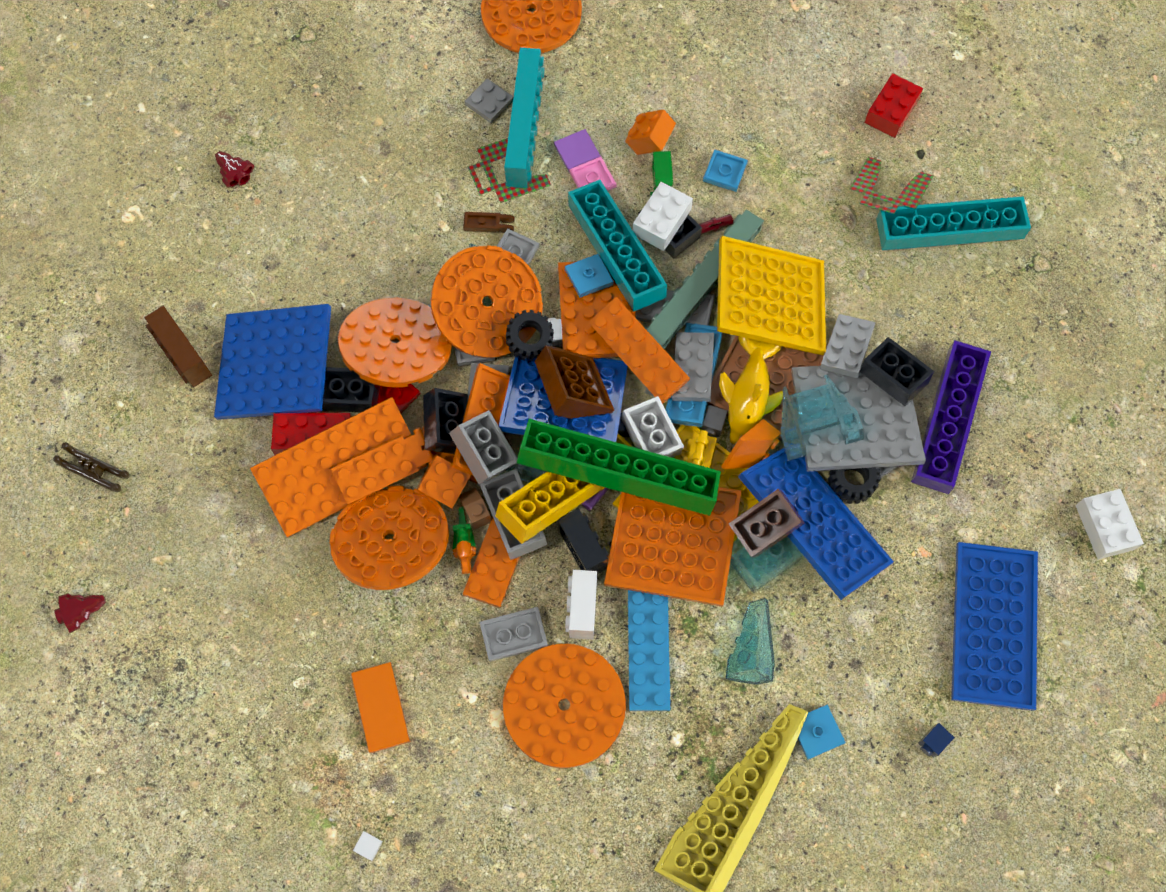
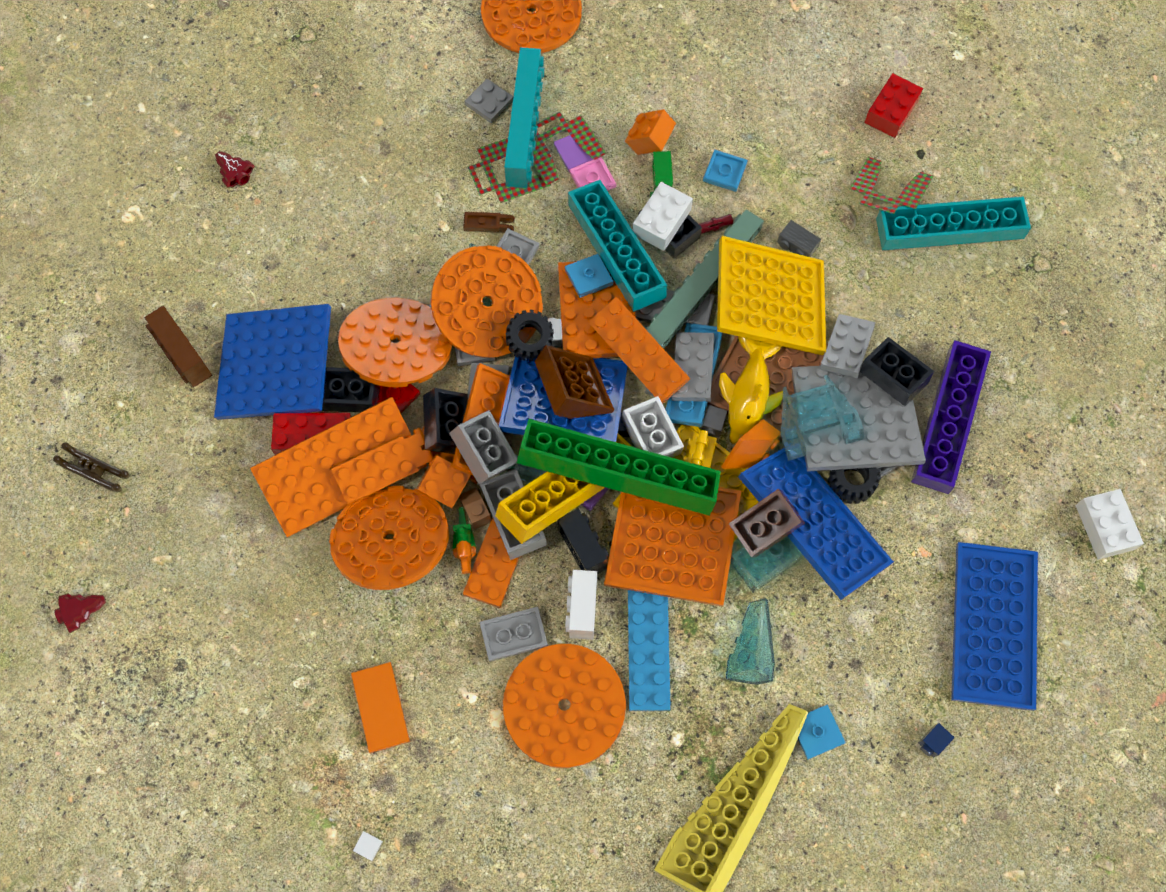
none -> piece [533,112,606,185]
none -> dark grey brick [777,220,821,257]

